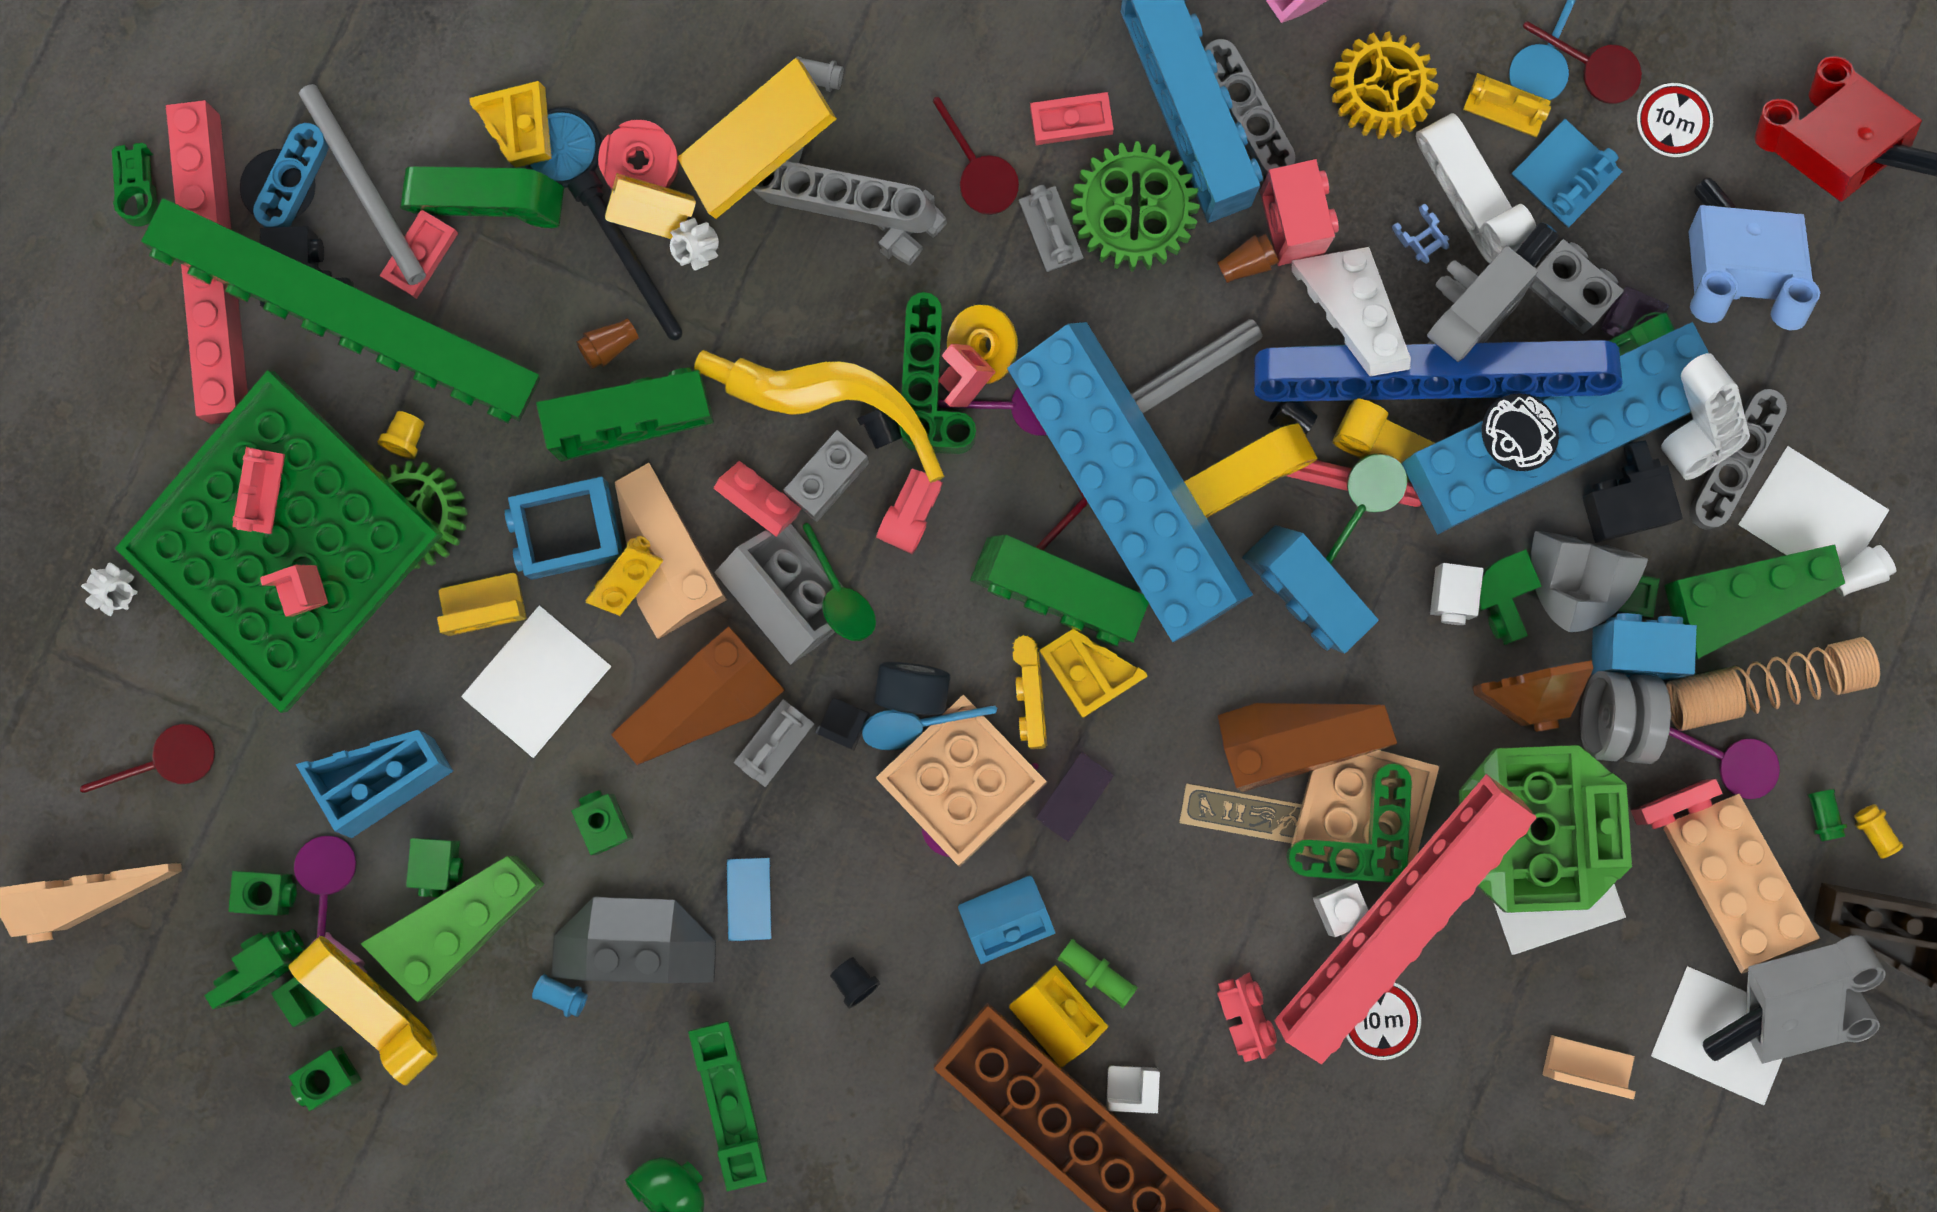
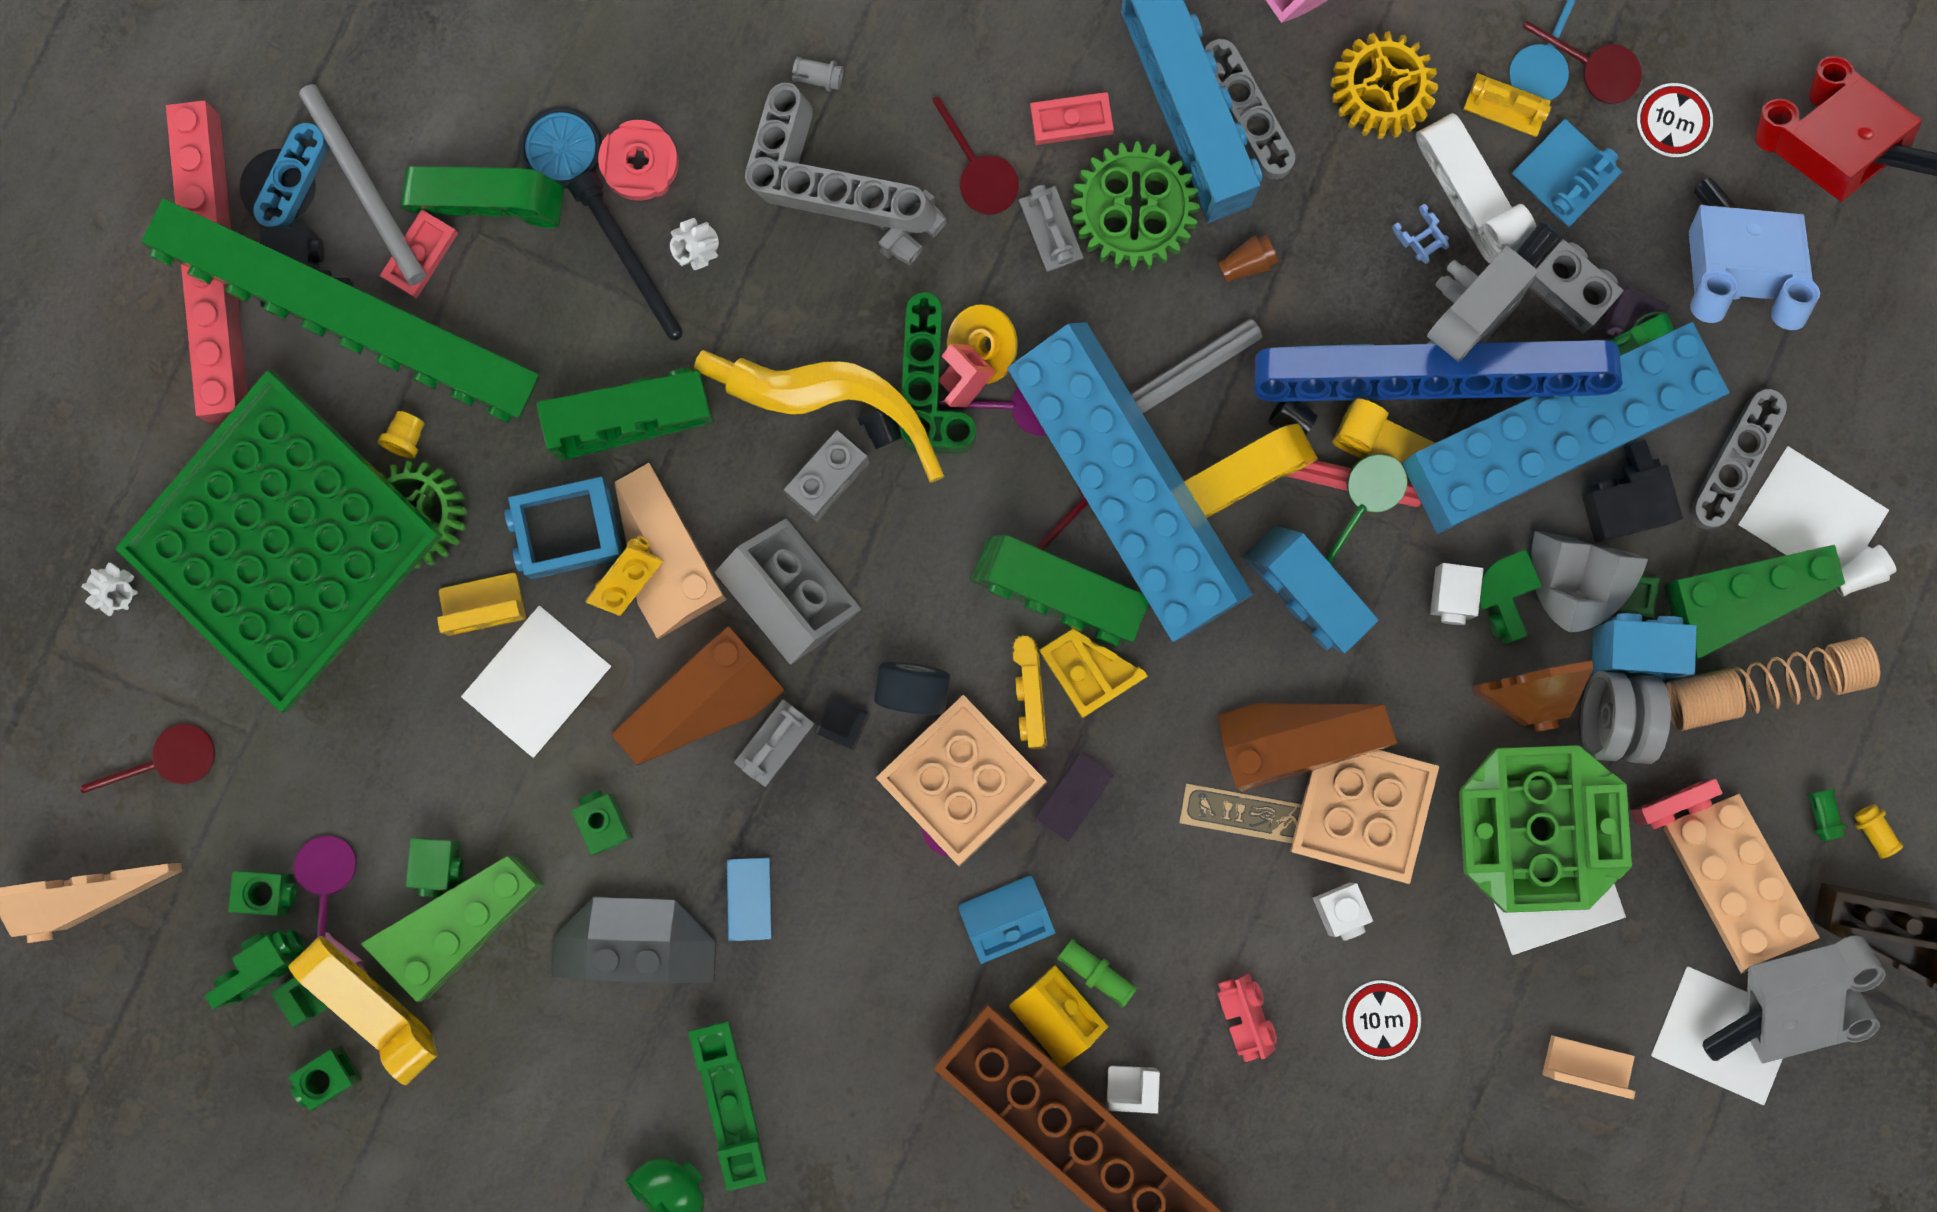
green piece [112,143,159,227] -> none
coral hinge [232,447,285,534] -> none
coral panel [260,565,329,617] -> none
dark azure wedge [296,730,453,838] -> none
yellow wing [469,81,552,168] -> none
dark azure pin [532,974,588,1017] -> none
dark orange cone [576,318,639,369] -> none
yellow panel [605,173,696,239] -> none
yellow tile [678,58,837,219] -> none
coral plate [713,461,802,537] -> none
green piece [803,523,876,641] -> none
black piece [830,957,880,1009] -> none
dark azure piece [862,706,997,750] -> none
coral piece [876,468,943,554] -> none
coral brick [1260,159,1339,266] -> none
coral brick [1274,774,1537,1065] -> none
green beam [1286,764,1412,882] -> none
white wing [1292,247,1411,376] -> none
black sticker [1482,394,1559,471] -> none
white beam [1661,353,1750,480] -> none
magenta piece [1669,727,1780,799] -> none

